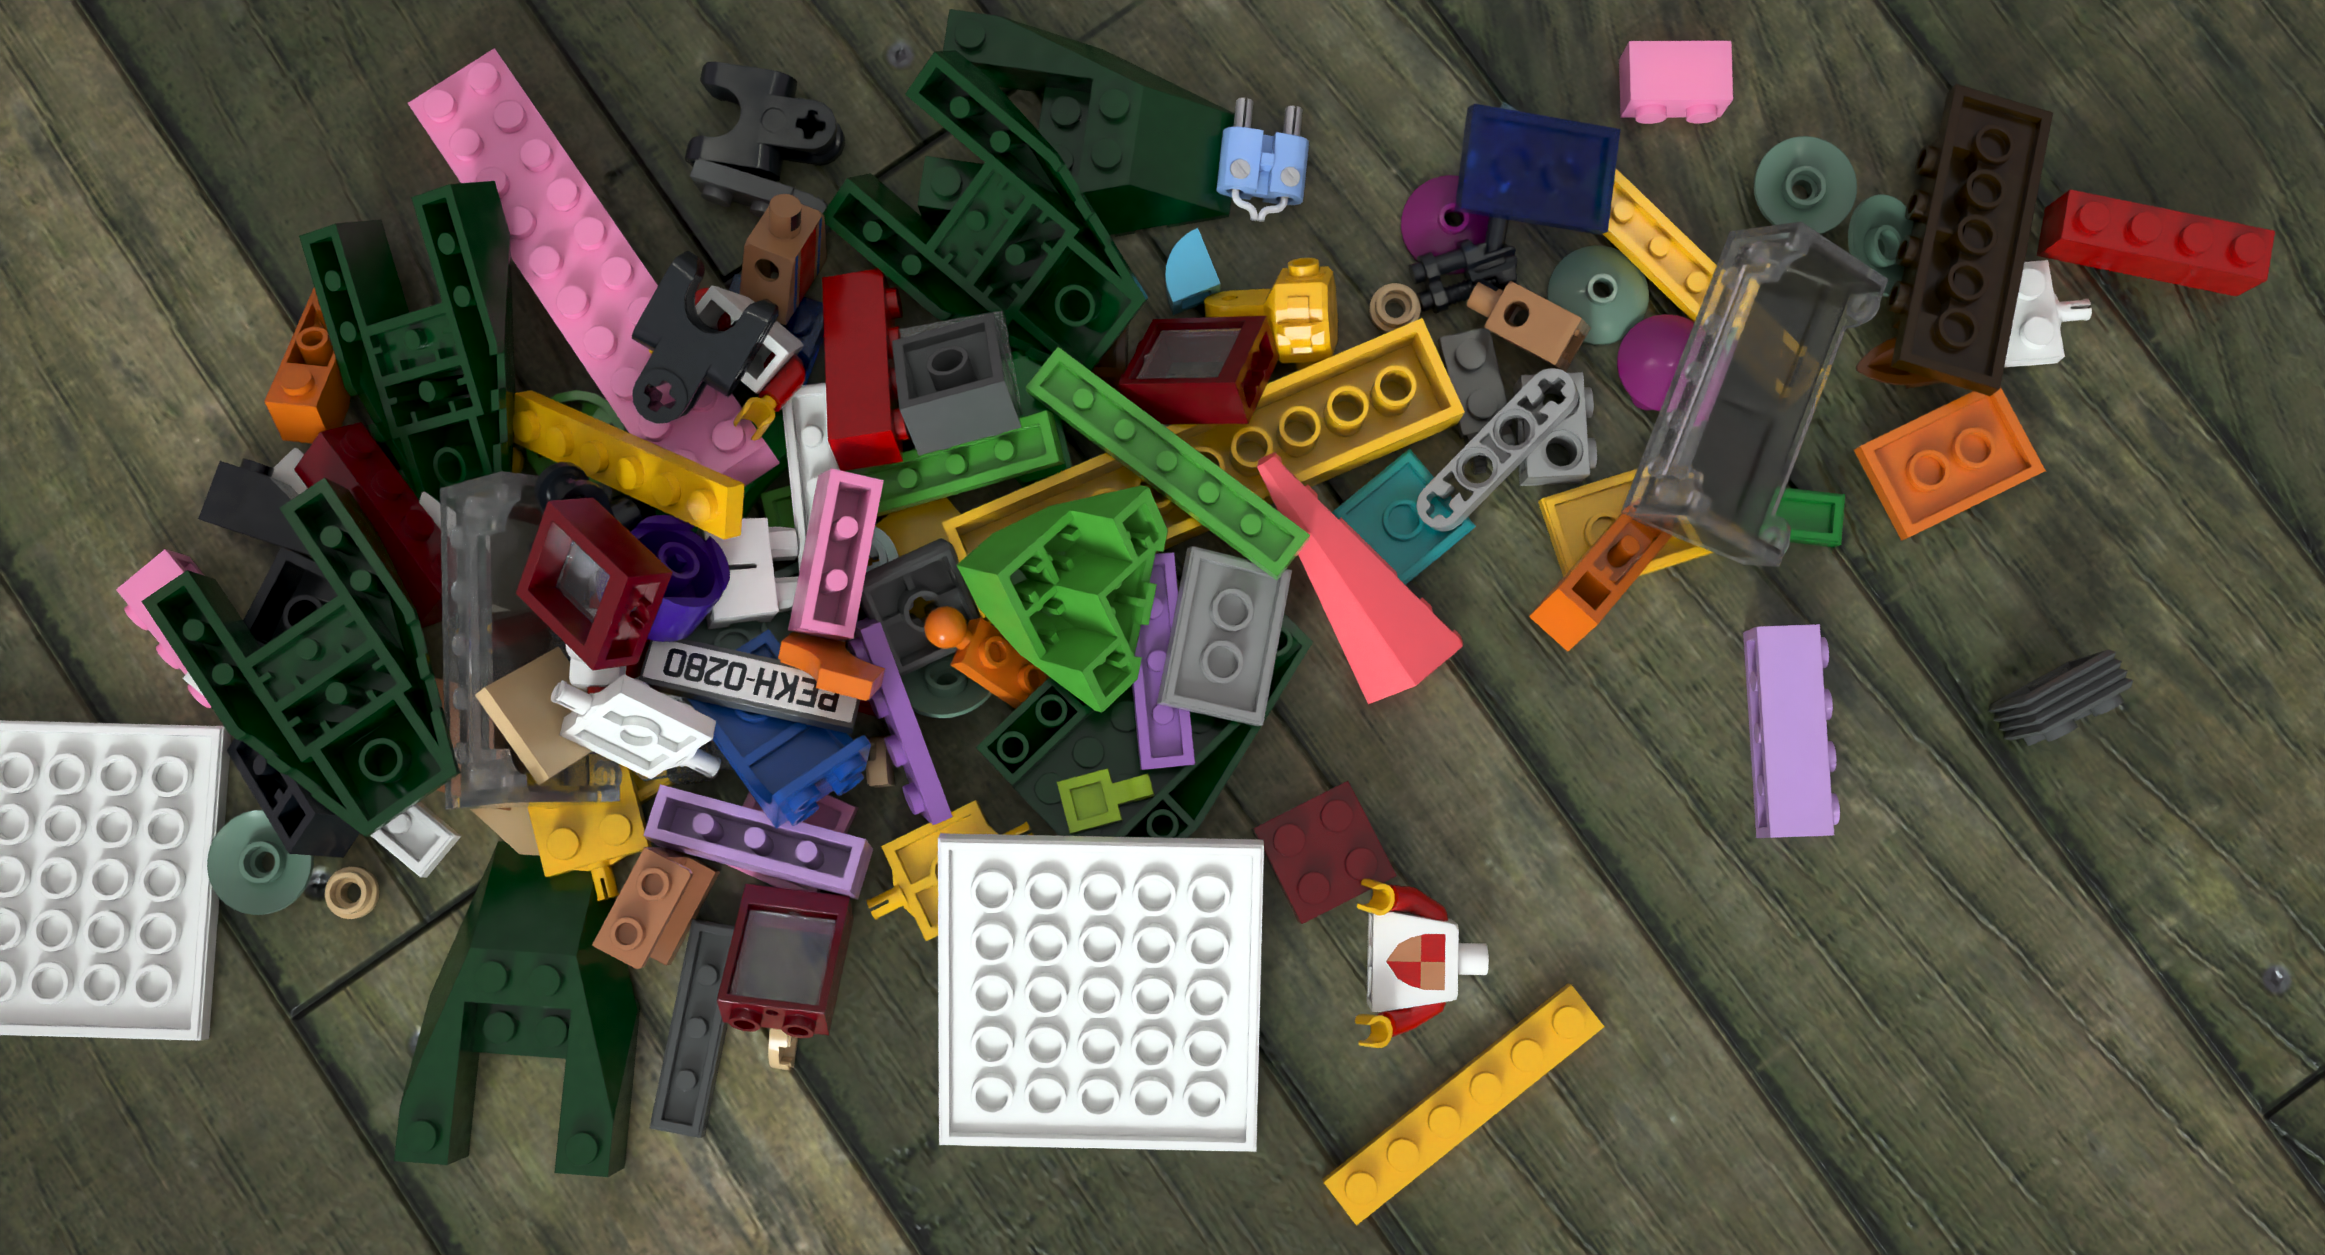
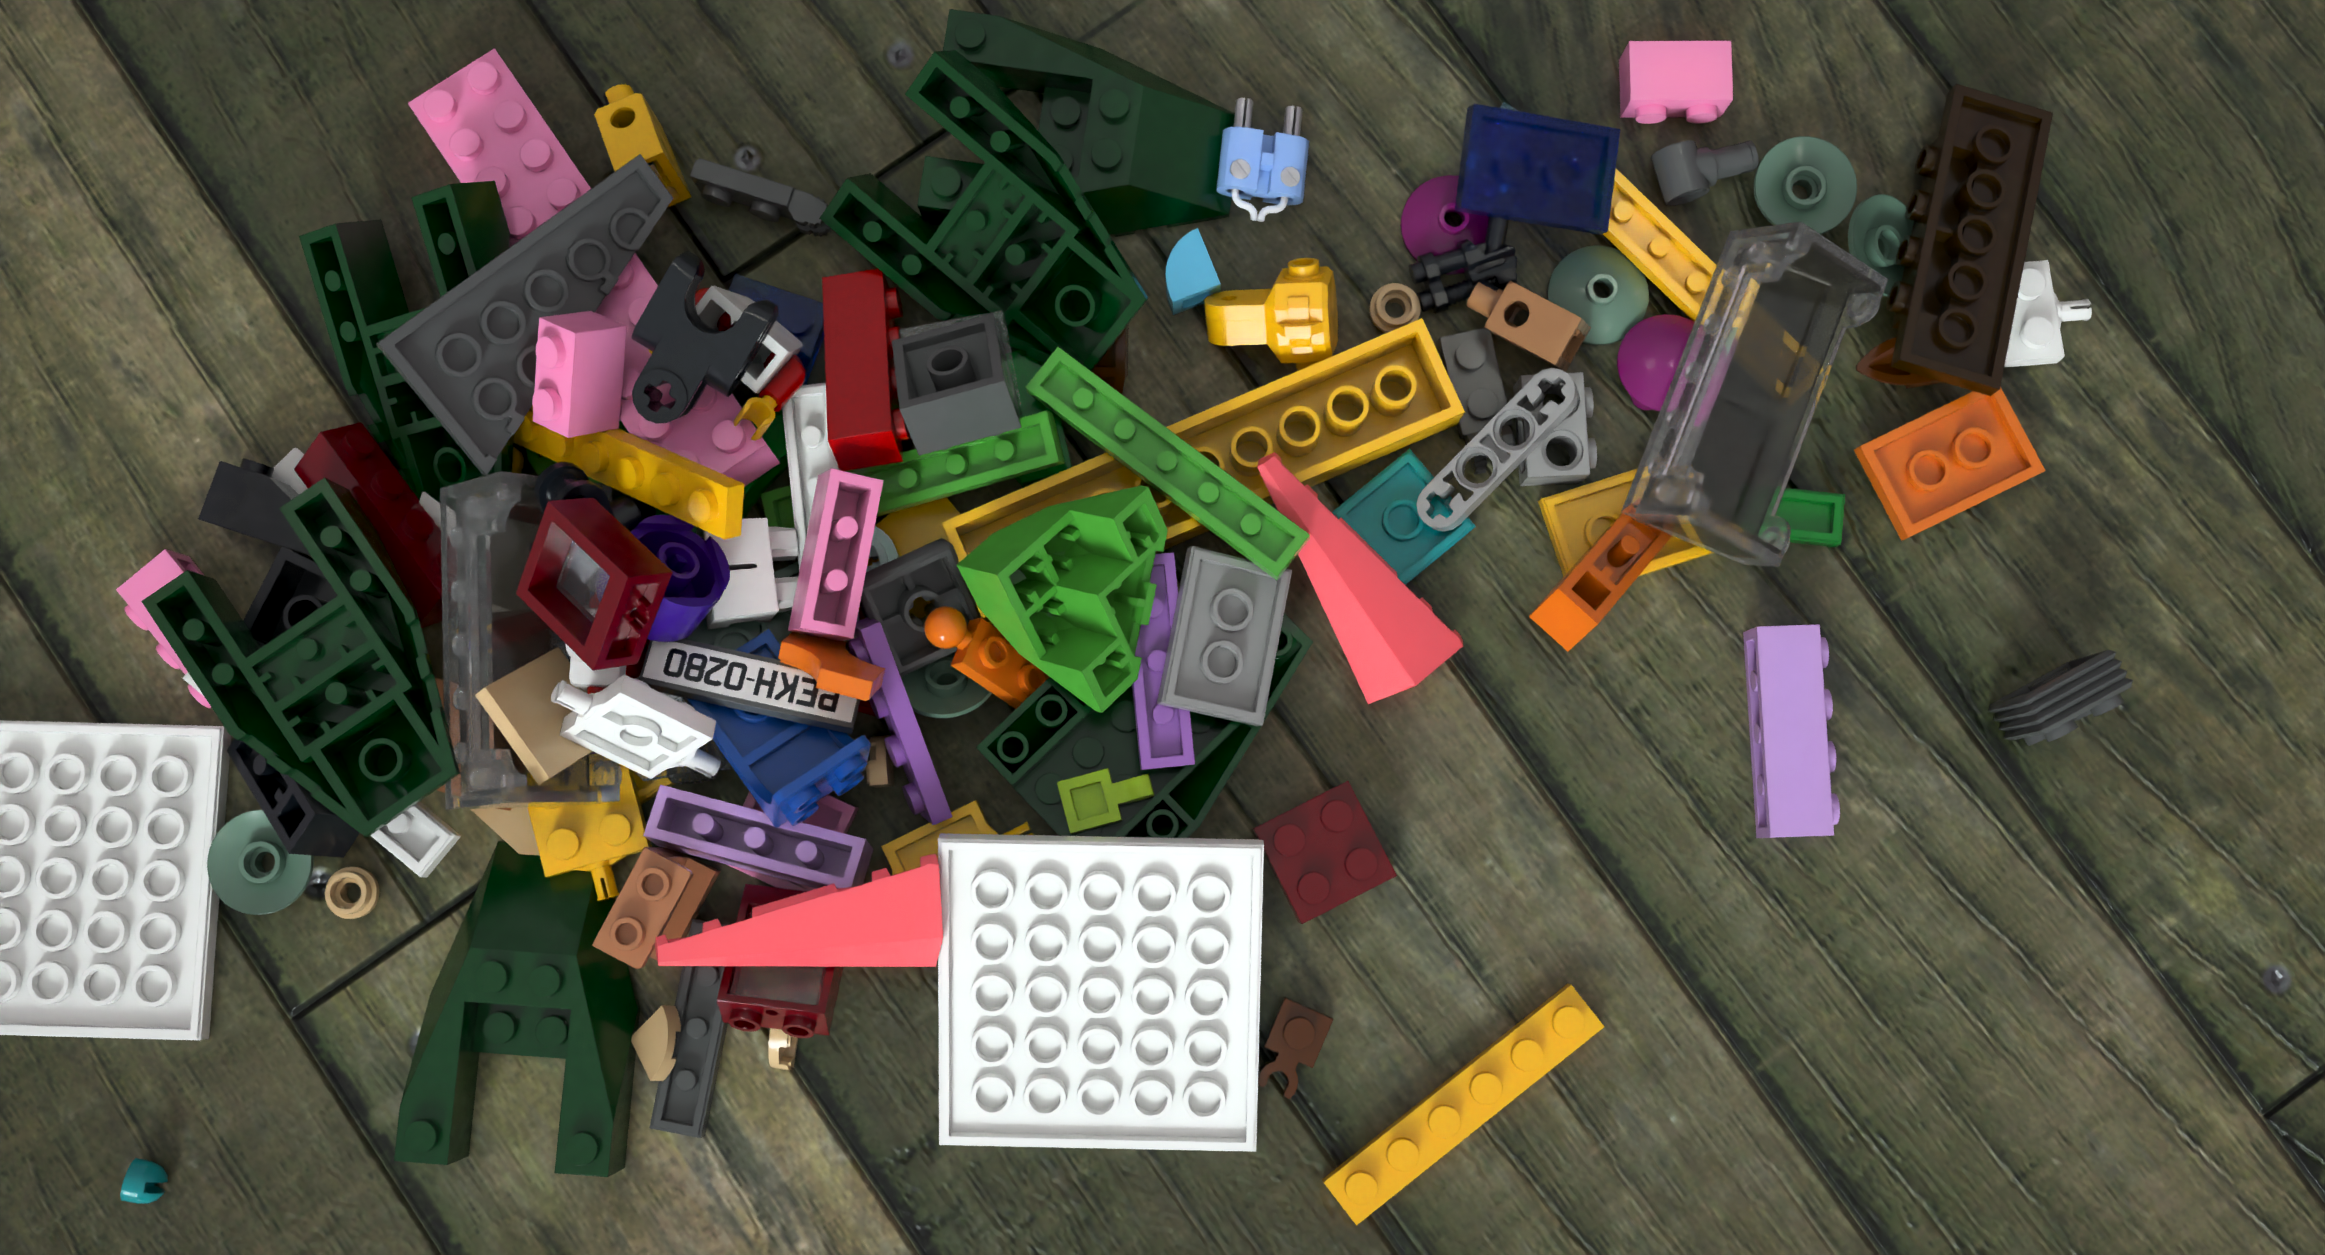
orange slope [264,288,351,444] -> none
black piece [685,62,845,182] -> none
medium nougat torso [740,194,827,325] -> none
dark red window [1119,316,1279,424] -> none
torso [1355,879,1489,1048] -> none
red brick [2037,189,2275,297] -> none
none -> teal hinge [120,1158,168,1204]
none -> dark grey wing [376,154,673,476]
none -> bright pink brick [532,311,627,438]
none -> yellow torso [594,84,692,208]
none -> tan tile [631,1005,681,1081]
none -> coral wedge [655,854,943,967]
none -> reddish brown plate [1258,997,1333,1099]
none -> dark grey pin [1651,140,1759,206]

